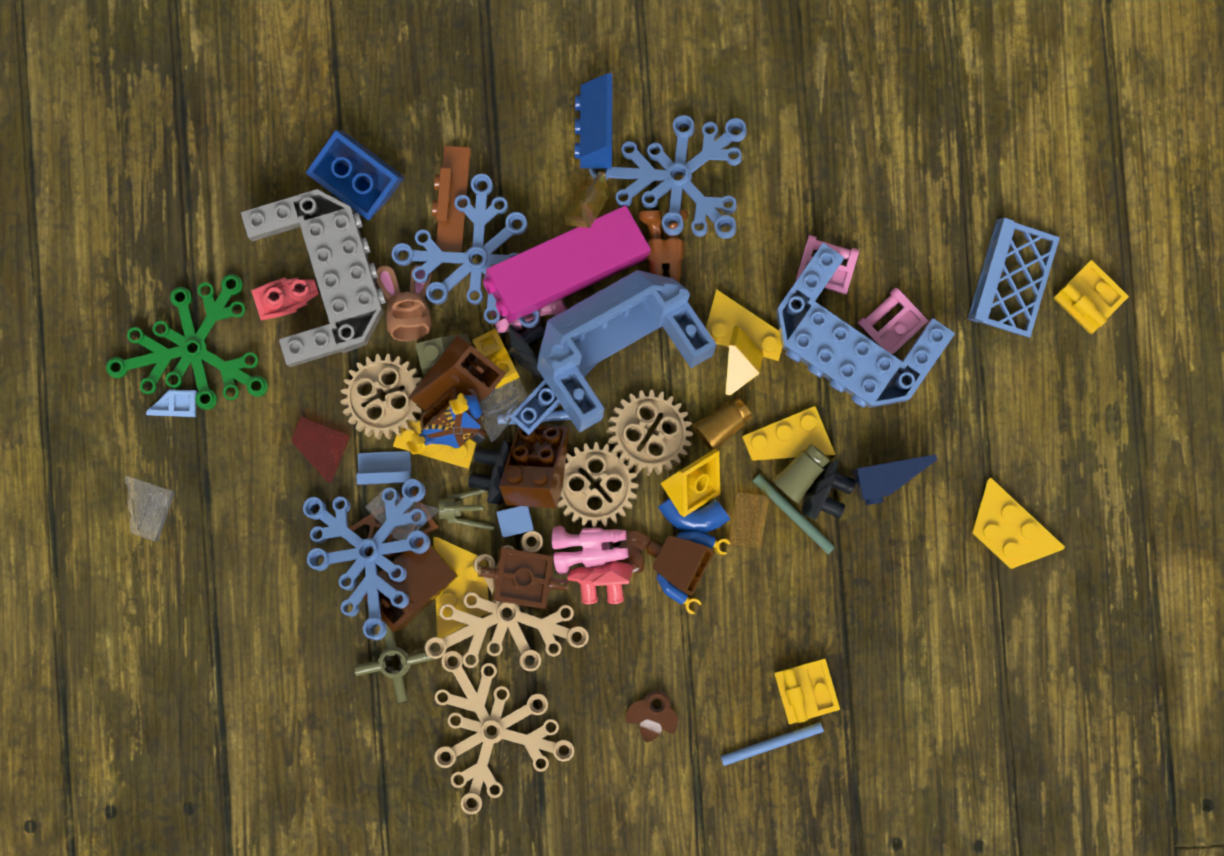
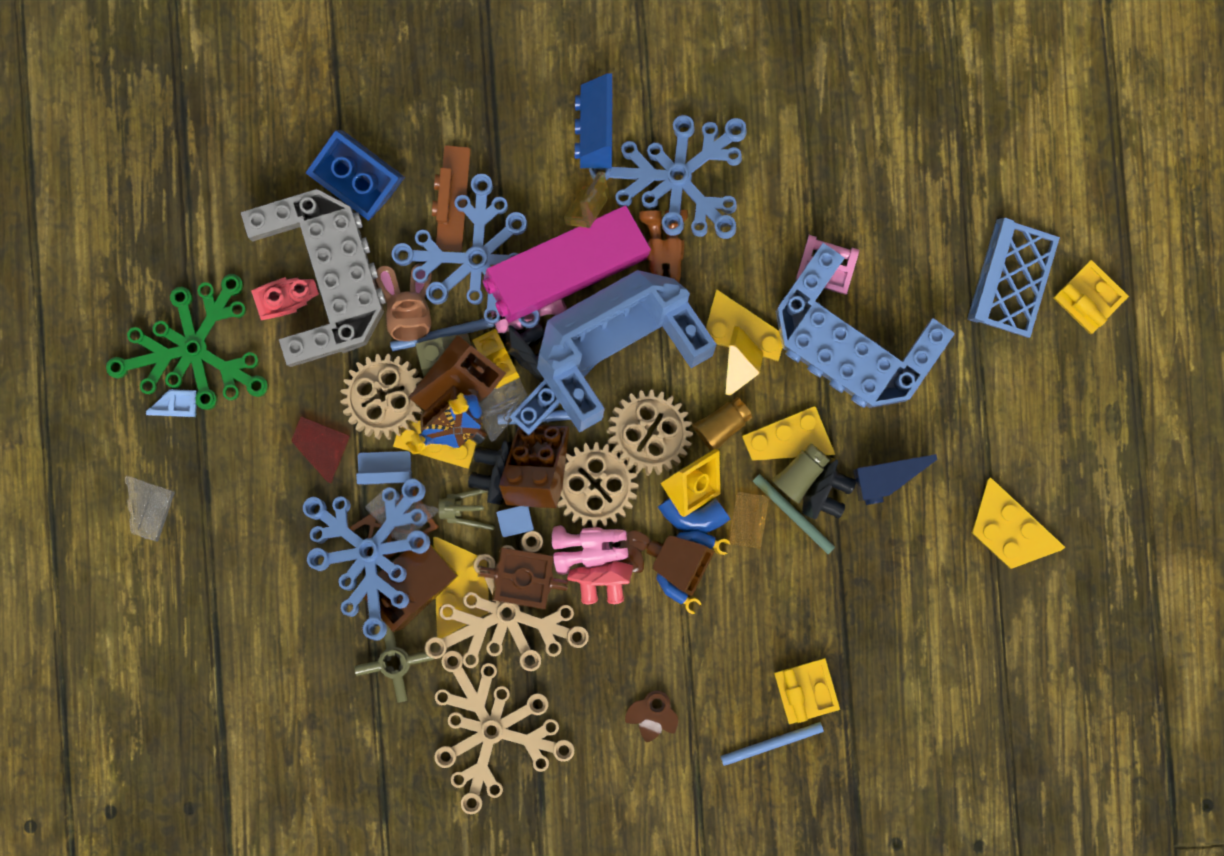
bright pink plate [857,287,928,355] -> none
none -> medium blue bar [390,317,495,352]

